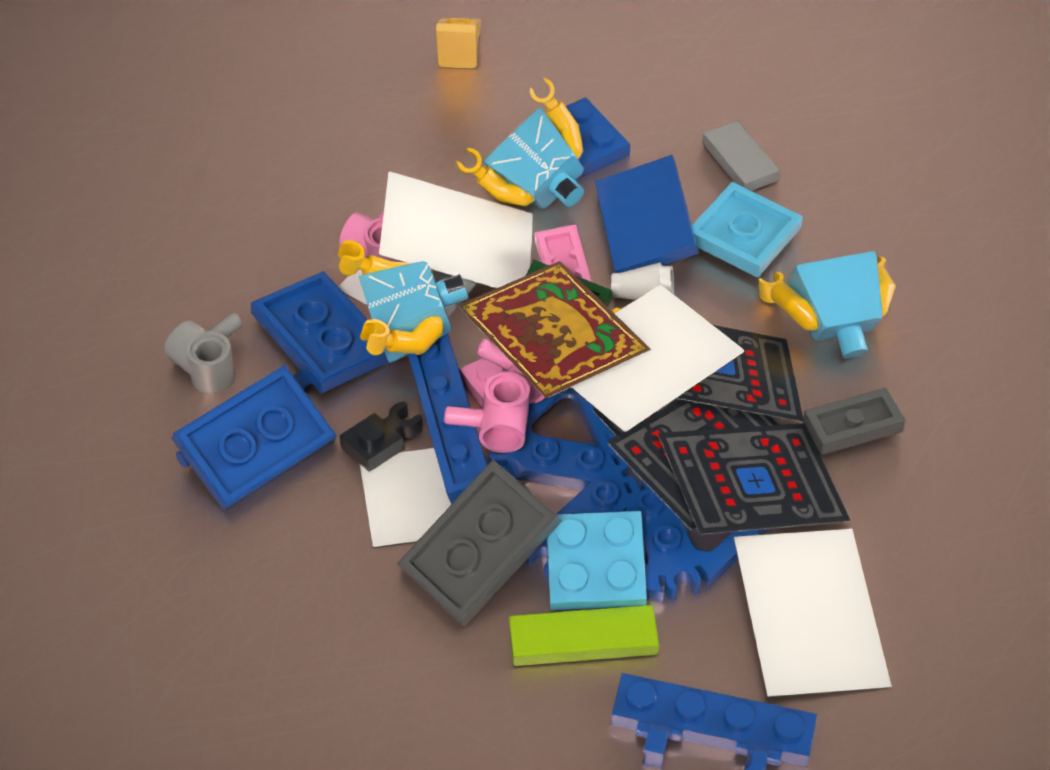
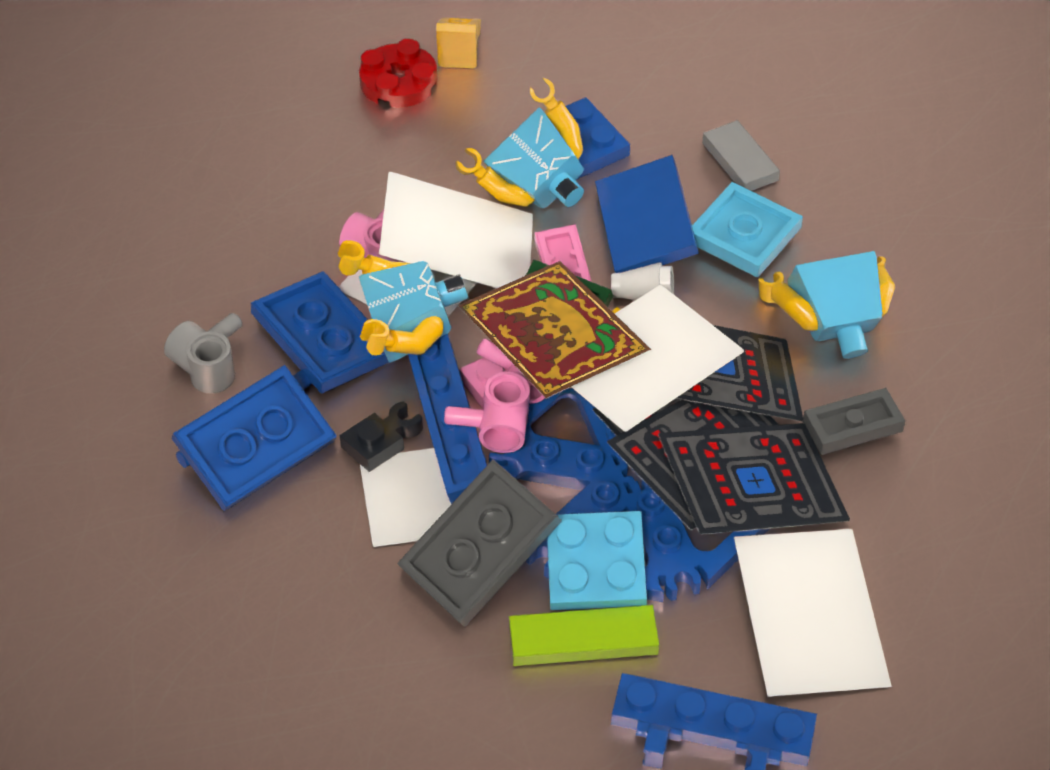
none -> red plate [359,38,438,108]

